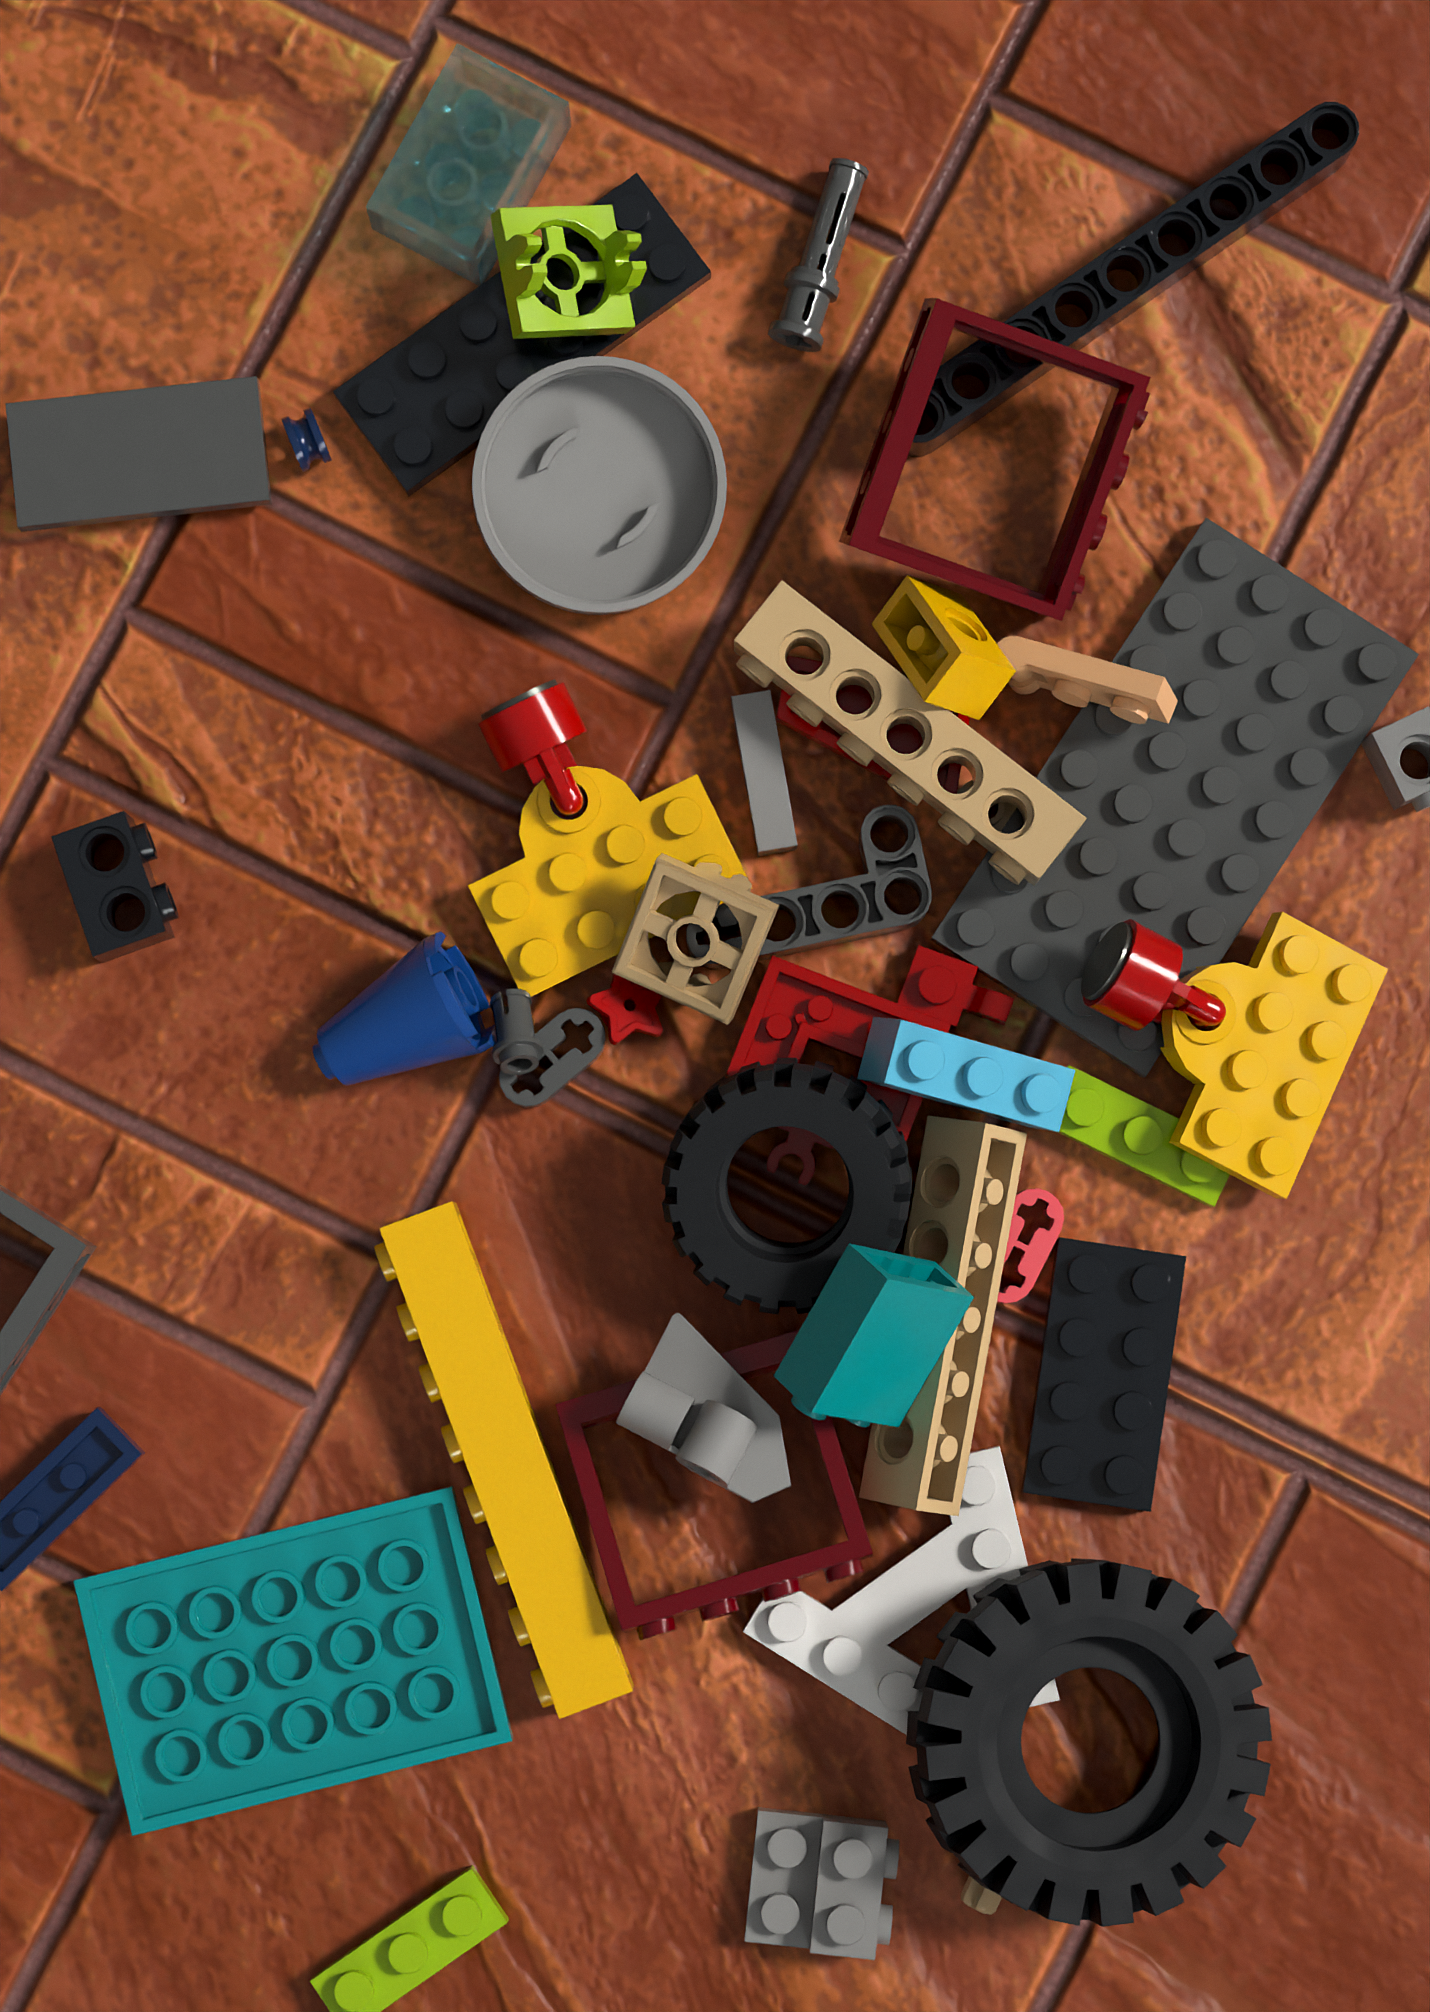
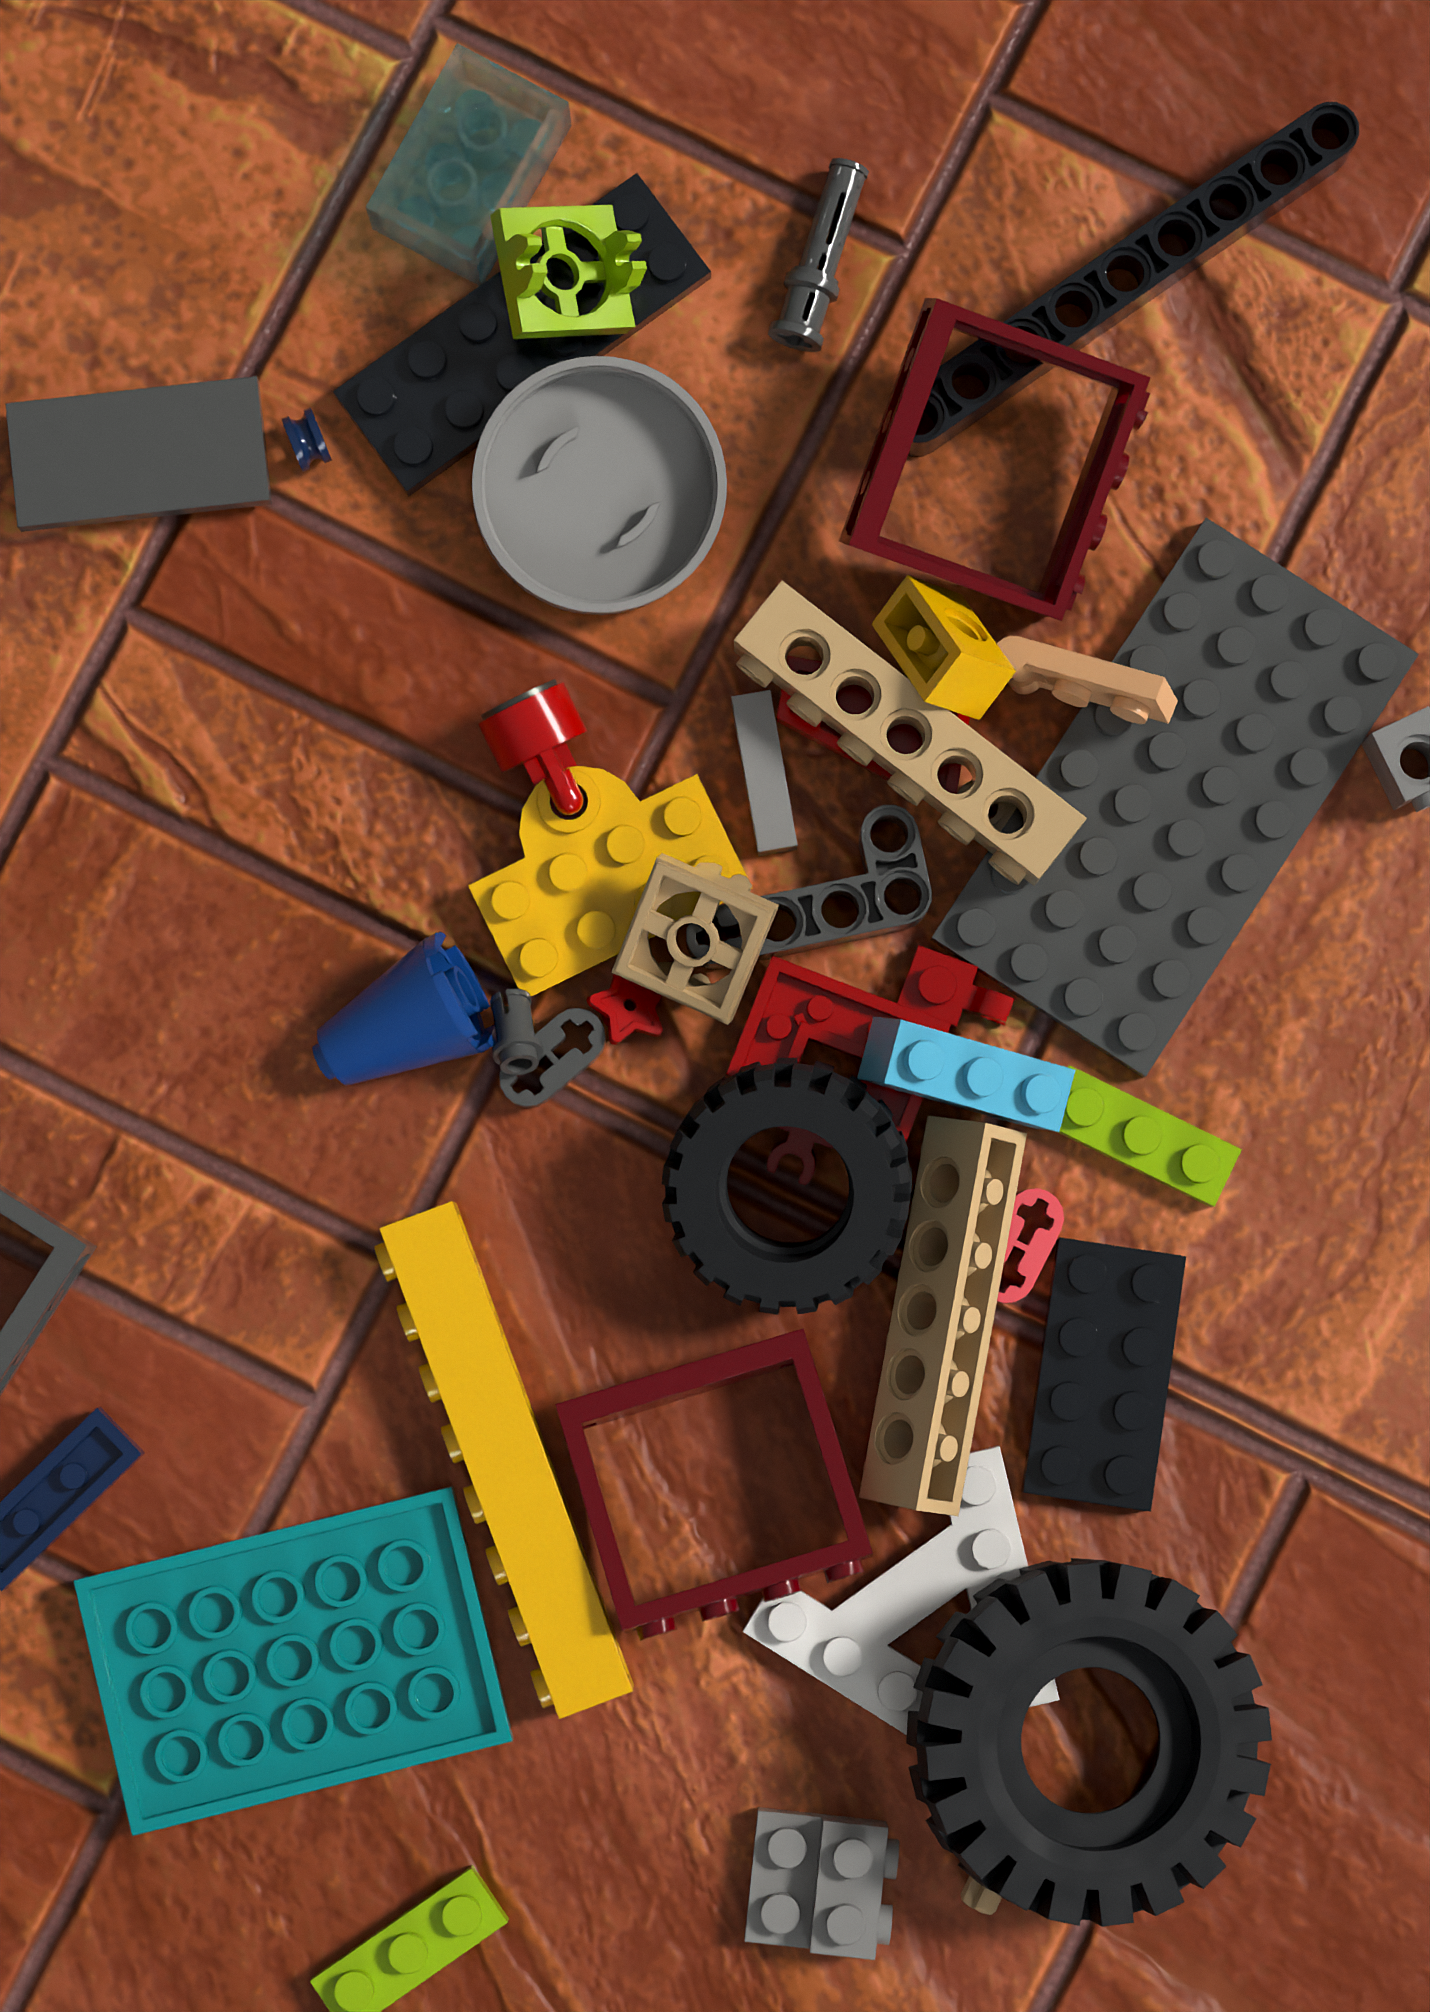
black brick [51,811,179,963] -> none
light grey panel [616,1313,791,1503] -> none
teal brick [774,1243,974,1427] -> none
yellow plate [1081,912,1388,1199] -> none

